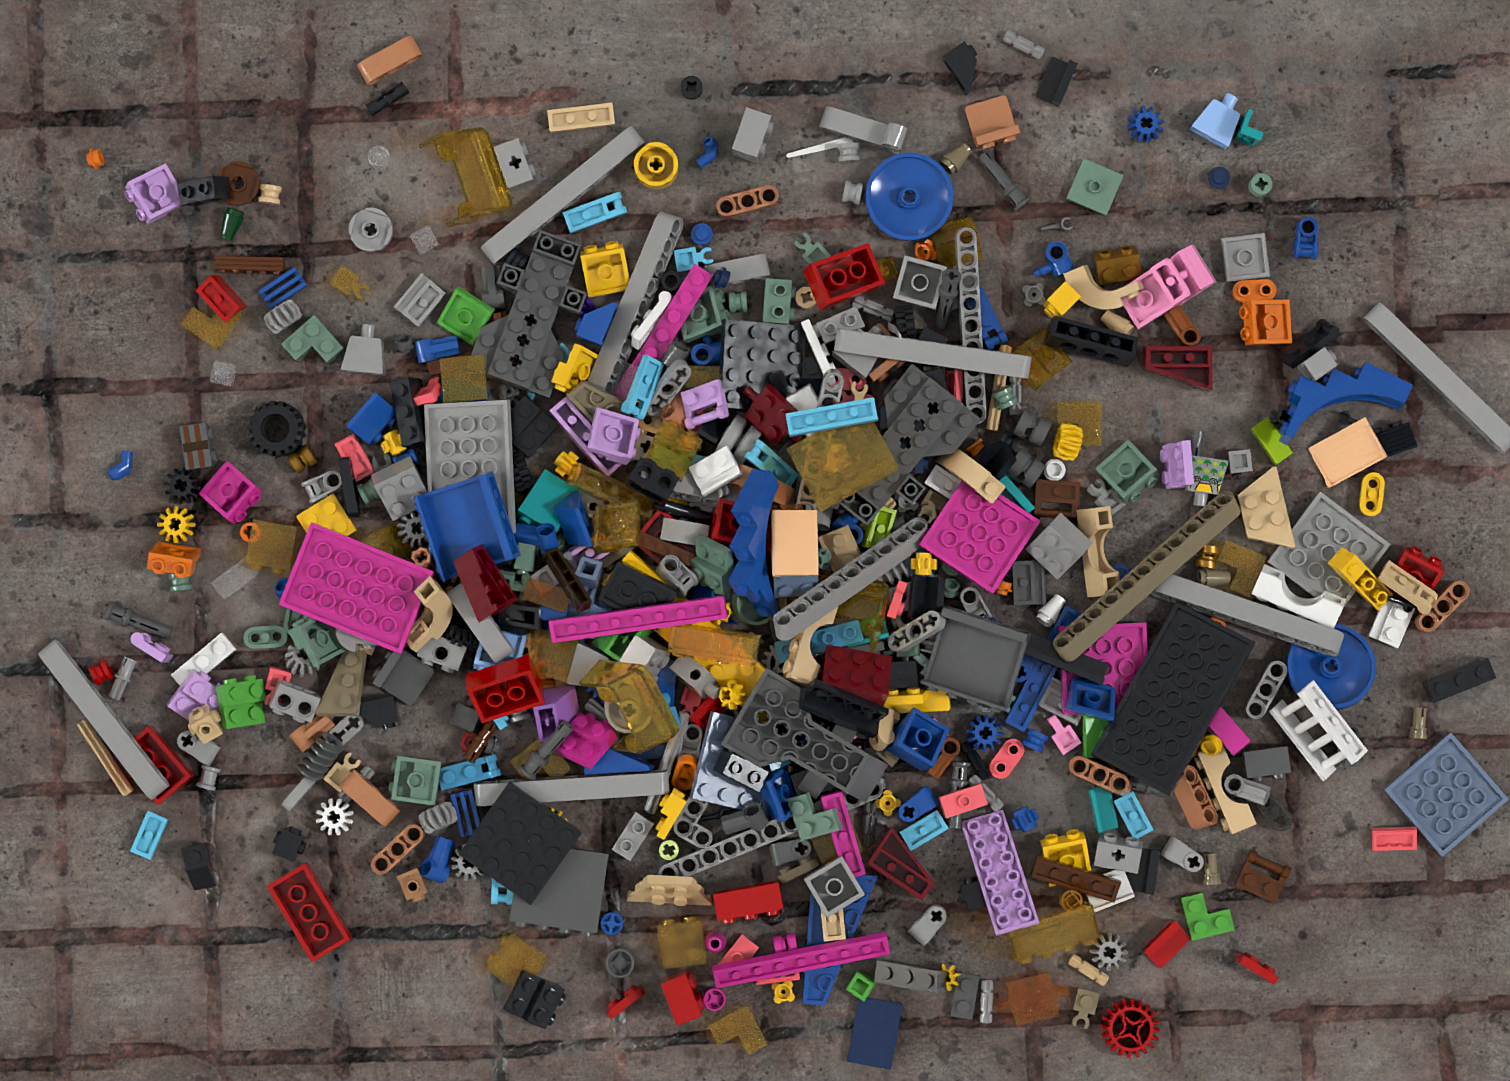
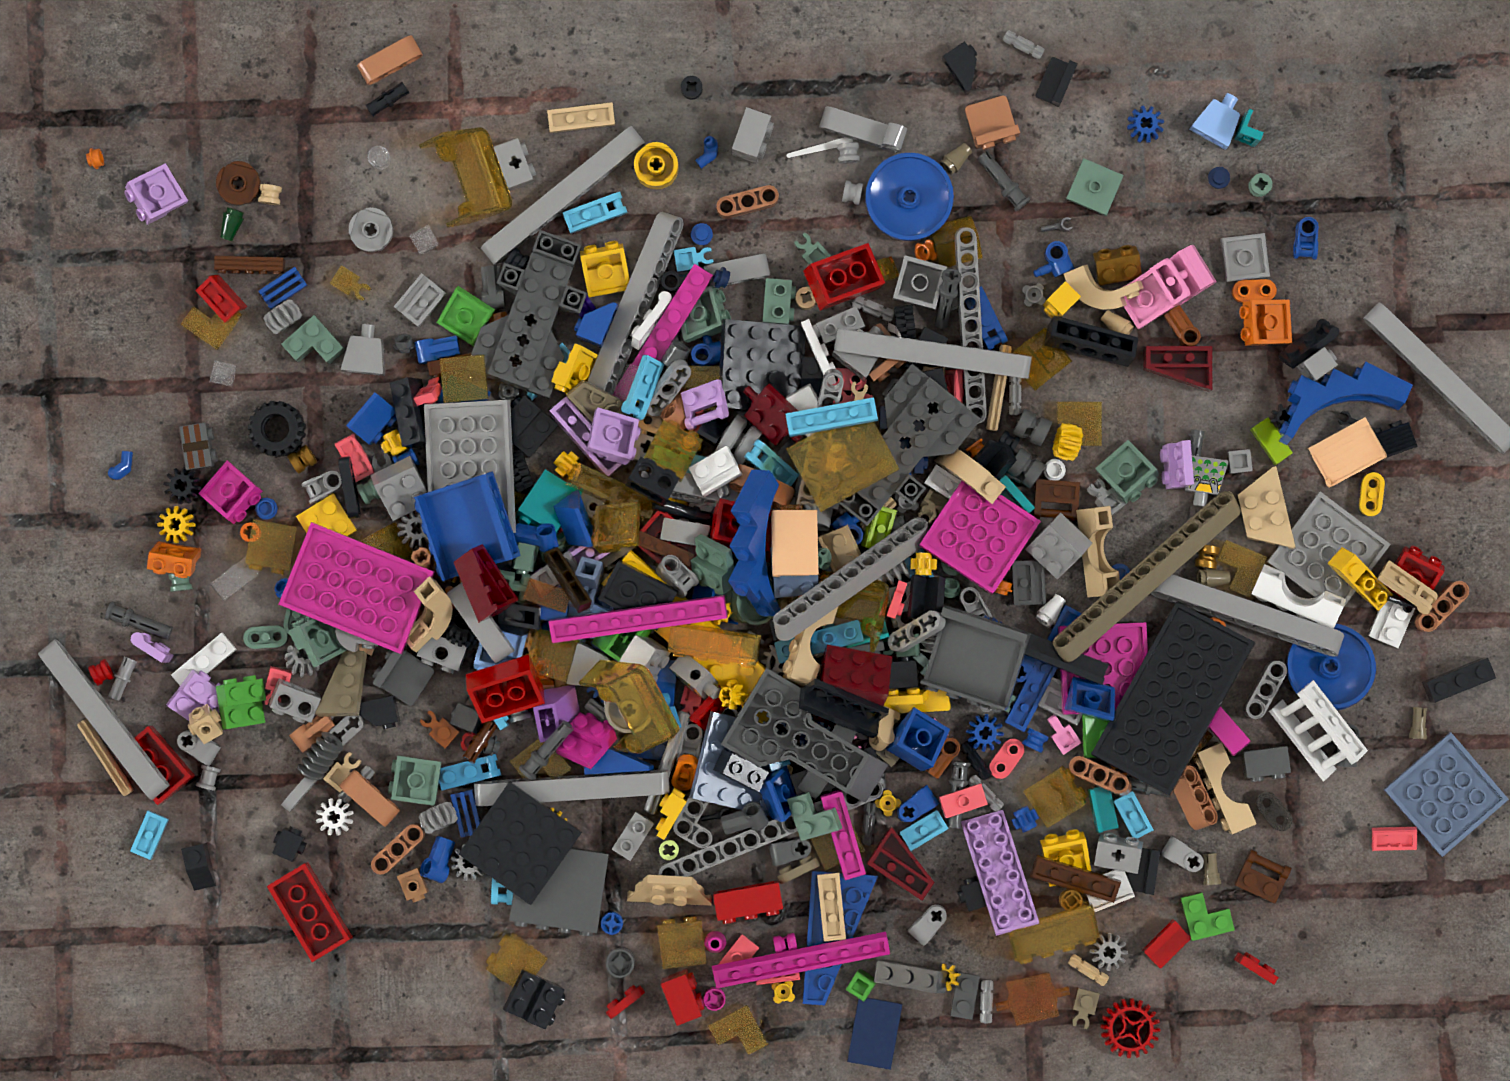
black brick [177,175,231,206] -> none
sand green wheel [729,291,747,314] -> none
light grey brick [804,855,865,917] -> none
sand green wheel [991,385,1018,410] -> none
yellow plate [1201,734,1223,756] -> none
light grey piece [1224,774,1271,806] -> none
none -> blue plate [255,498,278,520]
none -> dark orange plate [420,710,460,749]
none -> clear yellow plate [1023,765,1087,828]

